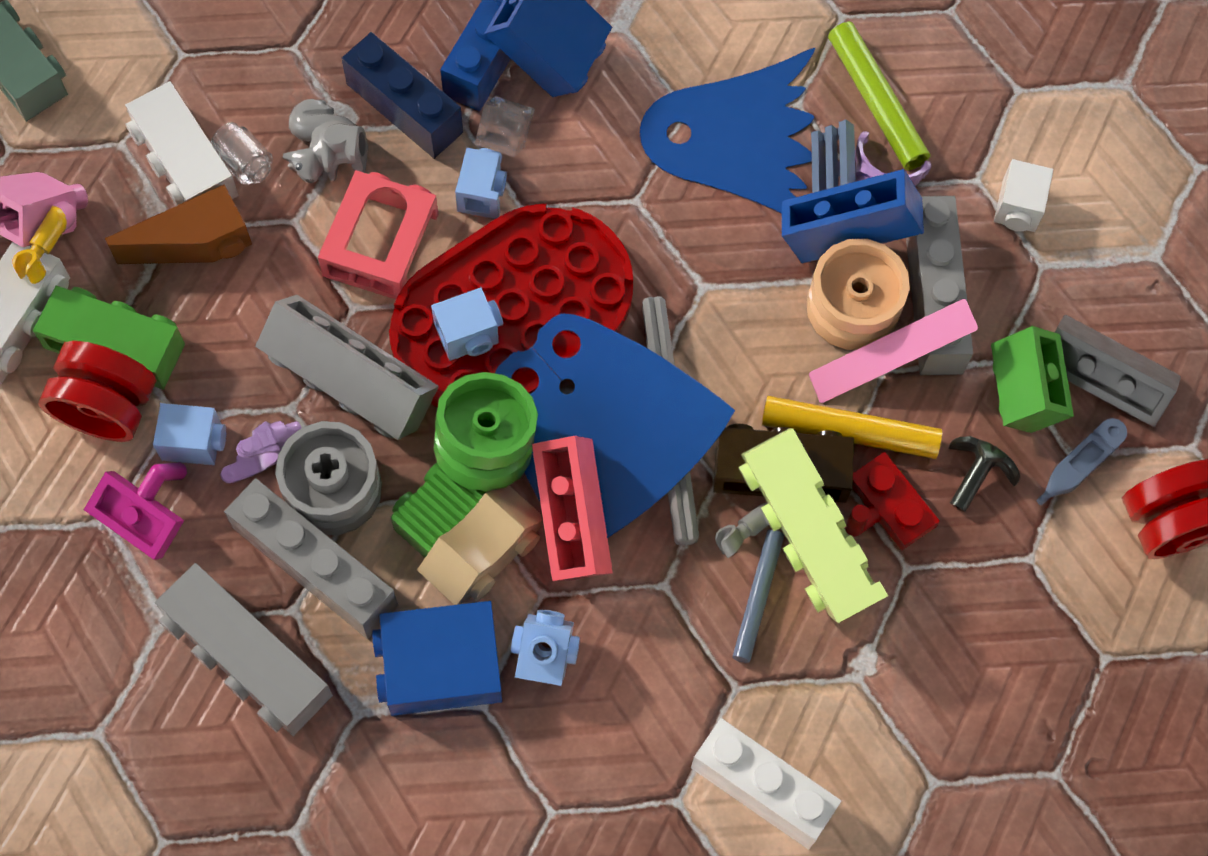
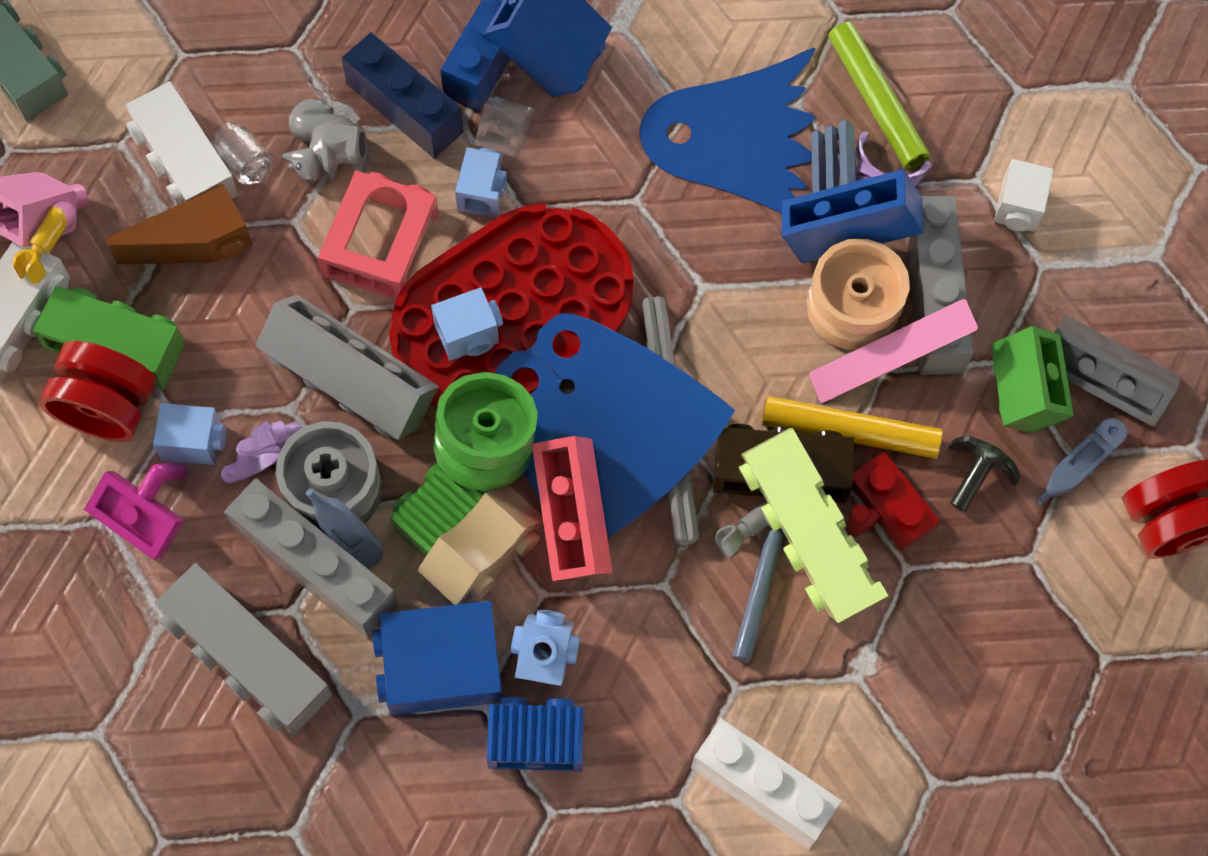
none -> sand blue piece [306,489,383,567]
none -> blue brick [487,697,584,771]

